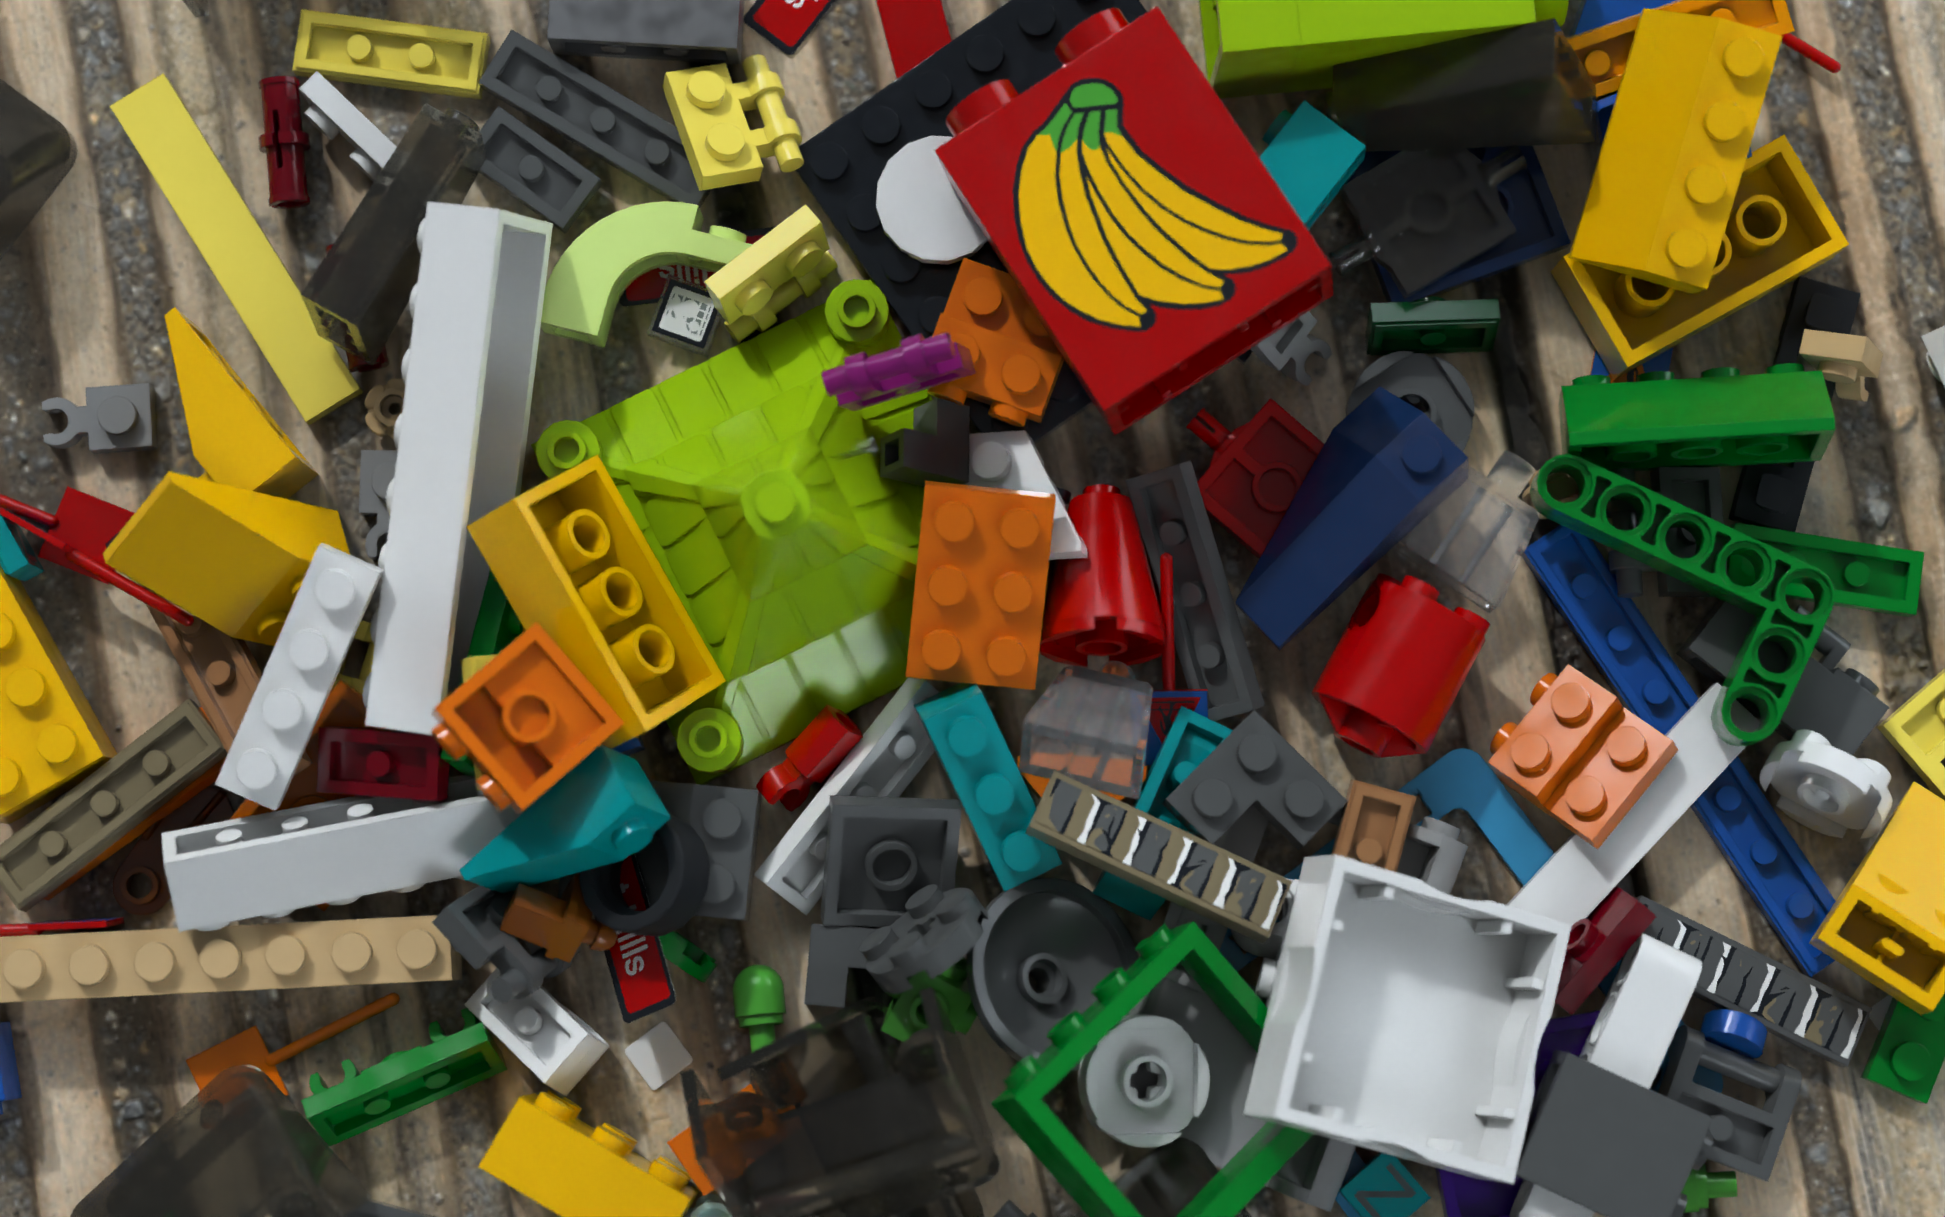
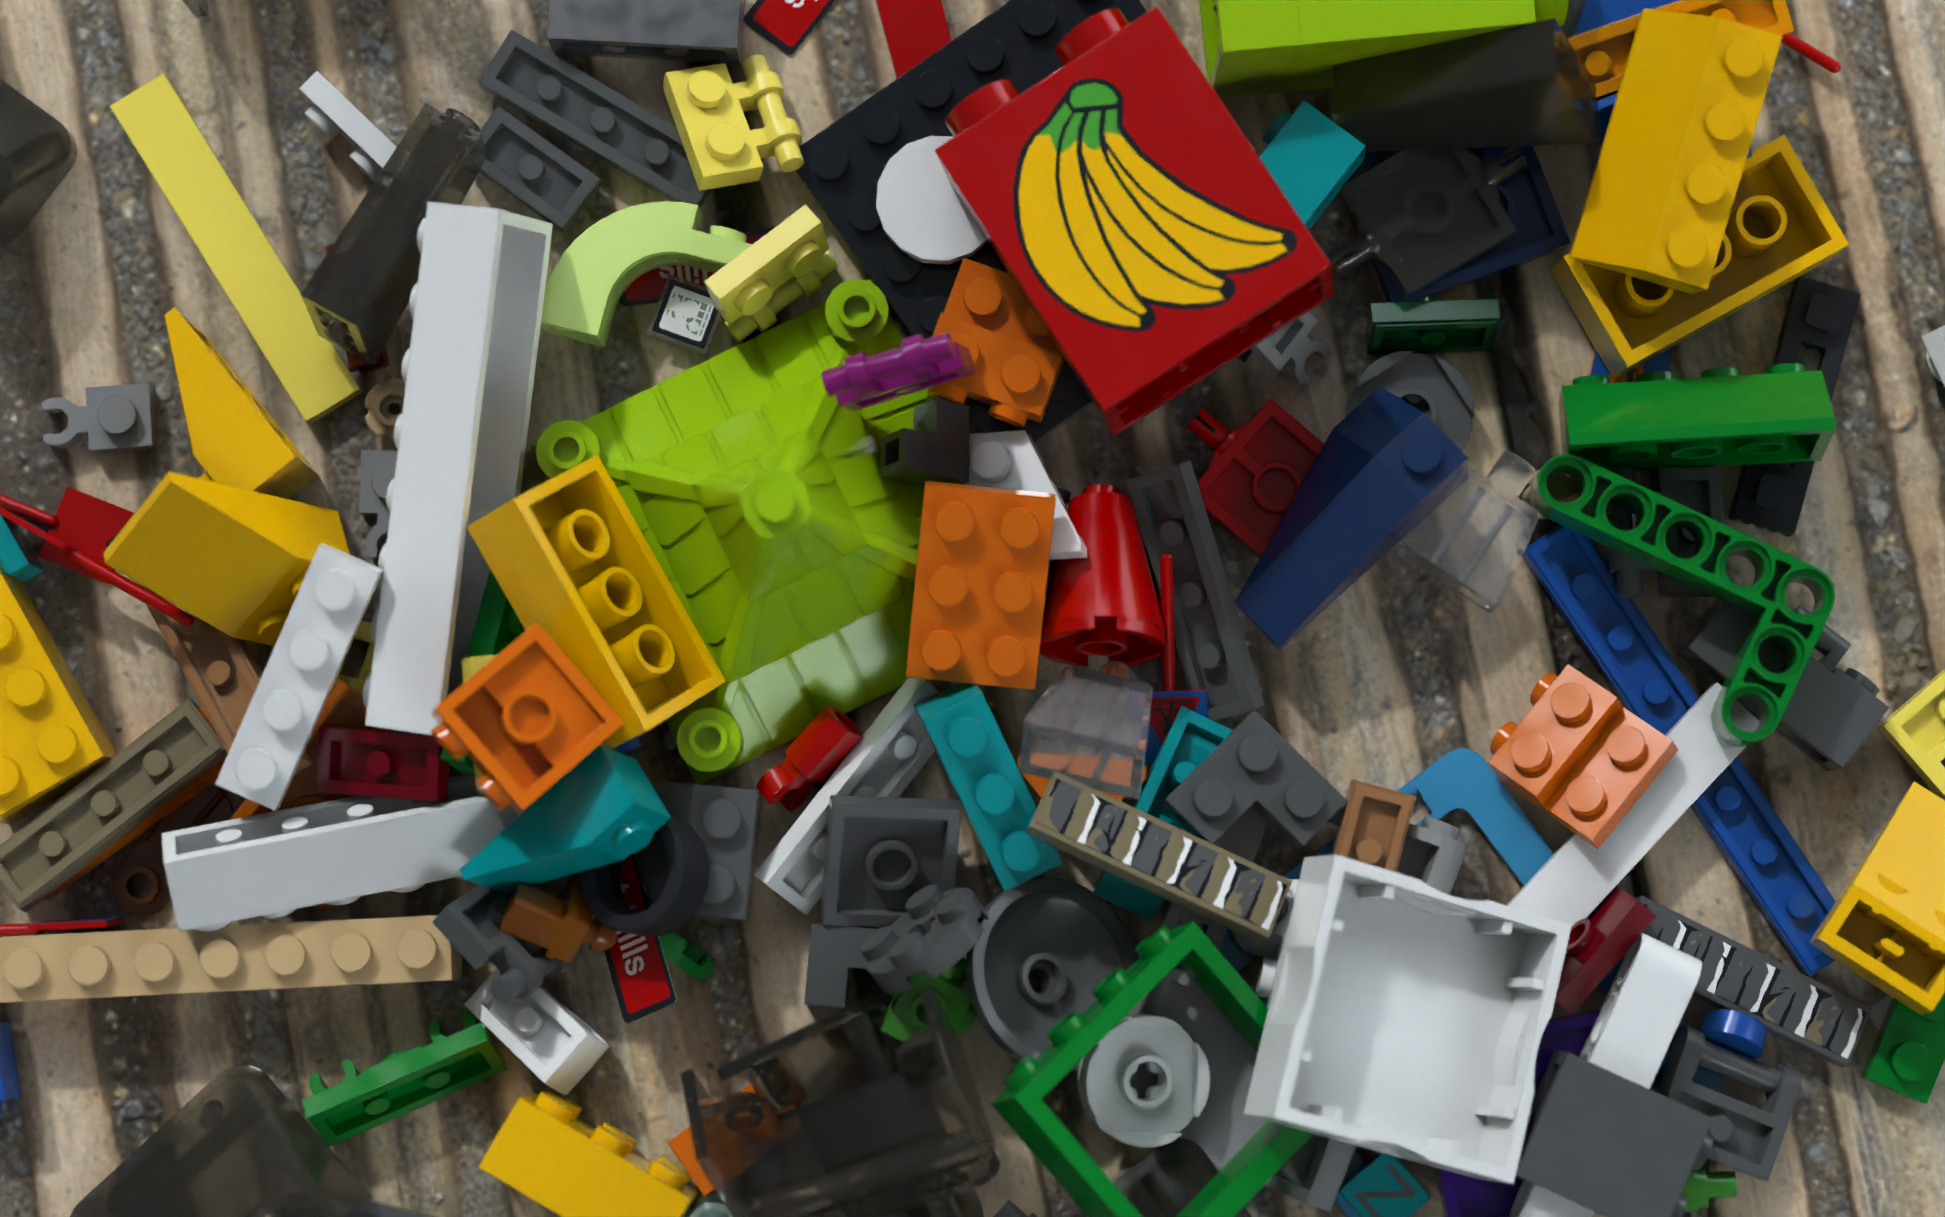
orange piece [186,992,400,1130] -> none
dark red pin [258,76,311,209] -> none
light yellow tile [292,9,490,100] -> none
white sticker [625,1021,693,1090] -> none
bright green cylinder [733,964,786,1056] -> none
red cylinder [1312,573,1490,758] -> none
green plate [1726,523,1925,617] -> none
white plate [1760,729,1892,839] -> none
tan plate [1799,329,1883,401] -> none

